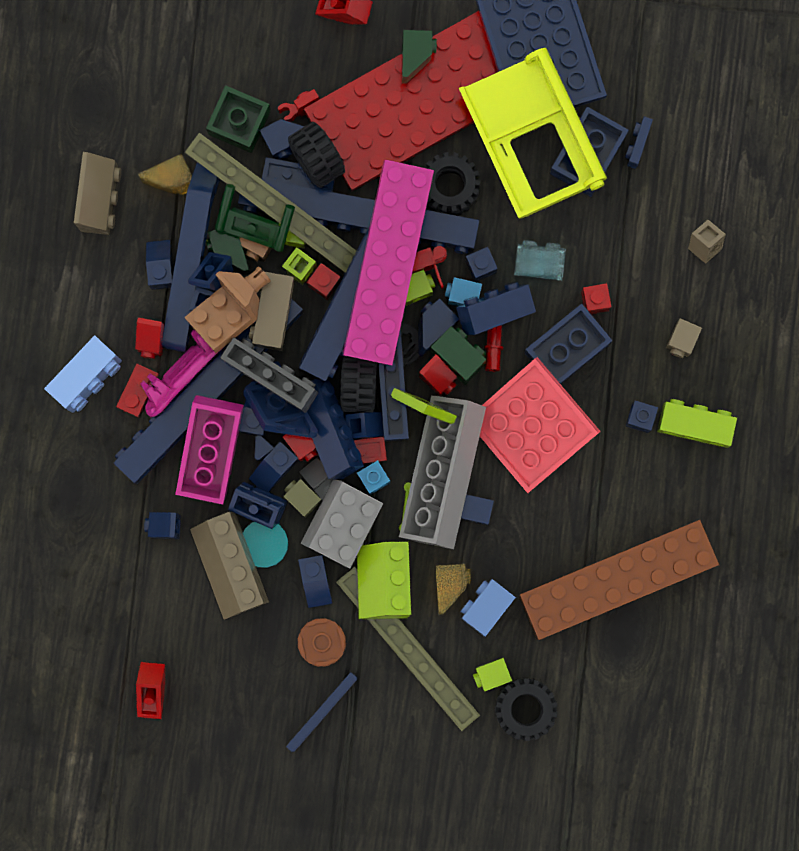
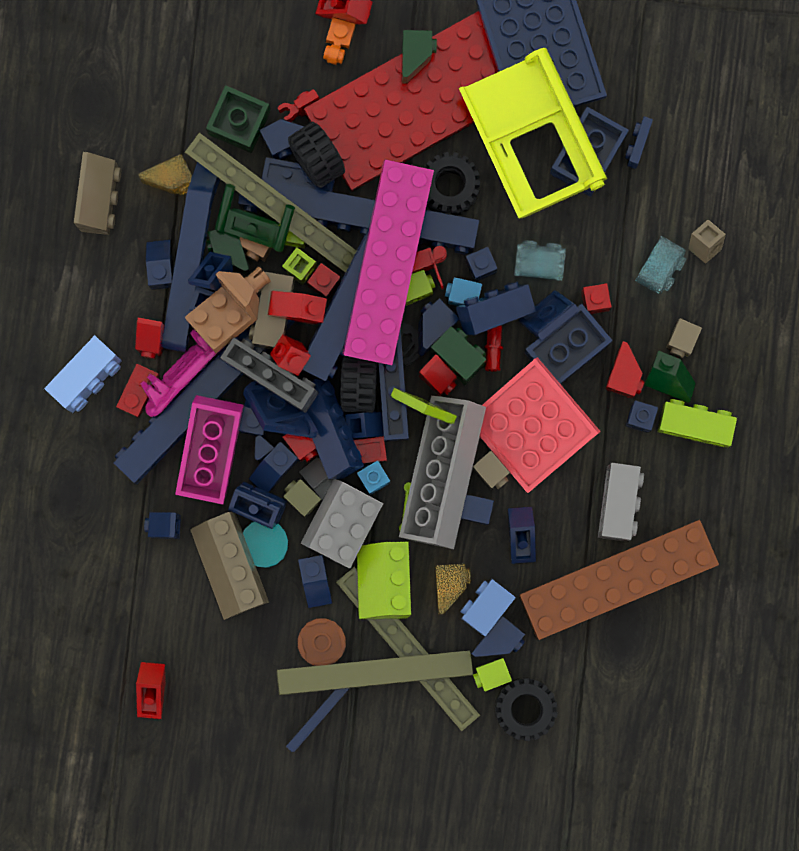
none -> red slope [268,291,327,324]
none -> red brick [270,334,311,376]
none -> olive tile [276,651,473,695]
none -> orange plate [323,18,355,65]
none -> dark blue slope [471,616,525,657]
none -> dark tan brick [472,451,510,490]
none -> dark blue slope [508,507,536,564]
none -> dark blue tile [519,290,579,341]
none -> light grey brick [598,463,644,542]
none -> red slope [605,341,644,399]
none -> clear light blue brick [636,236,687,294]
none -> dark green slope [644,351,696,403]

